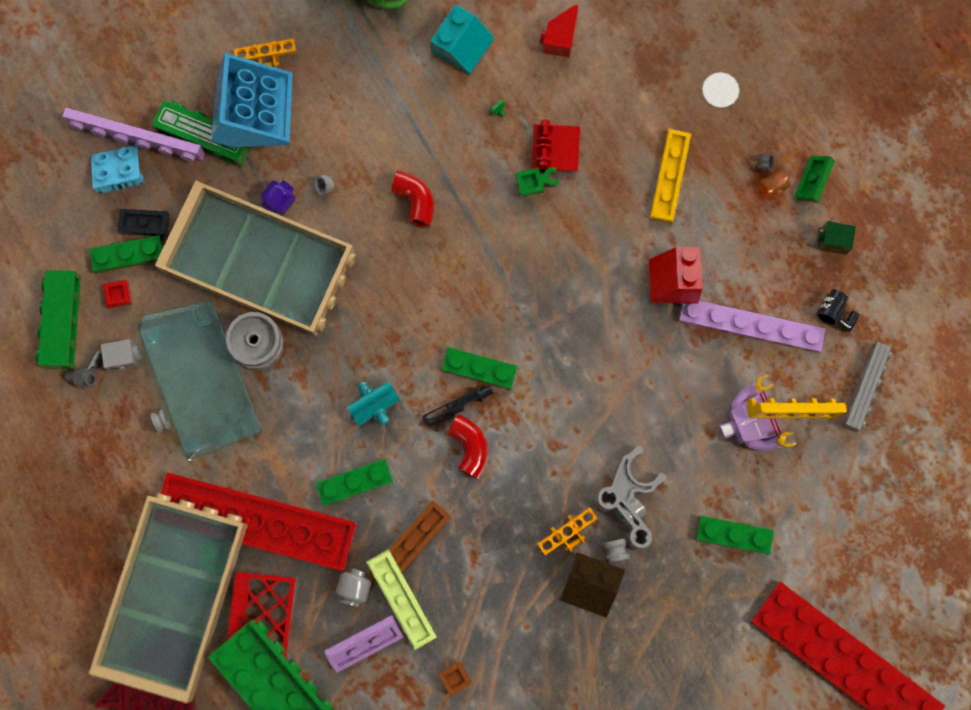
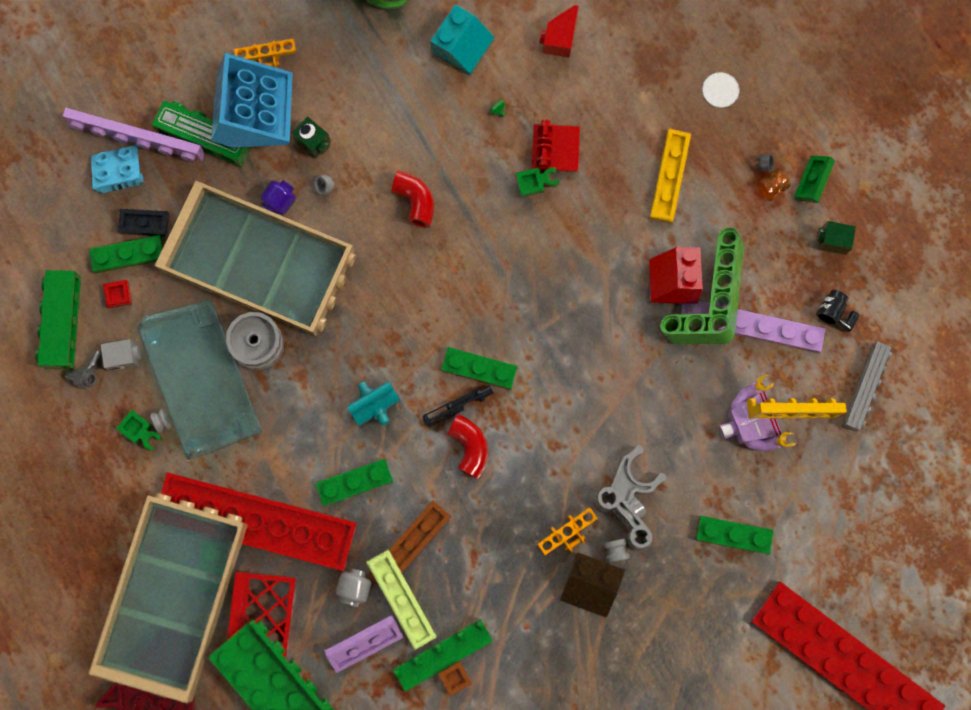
none -> green plate [116,409,163,451]
none -> dark green brick [292,116,331,158]
none -> green hinge [393,619,493,691]
none -> bright green beam [660,227,744,344]

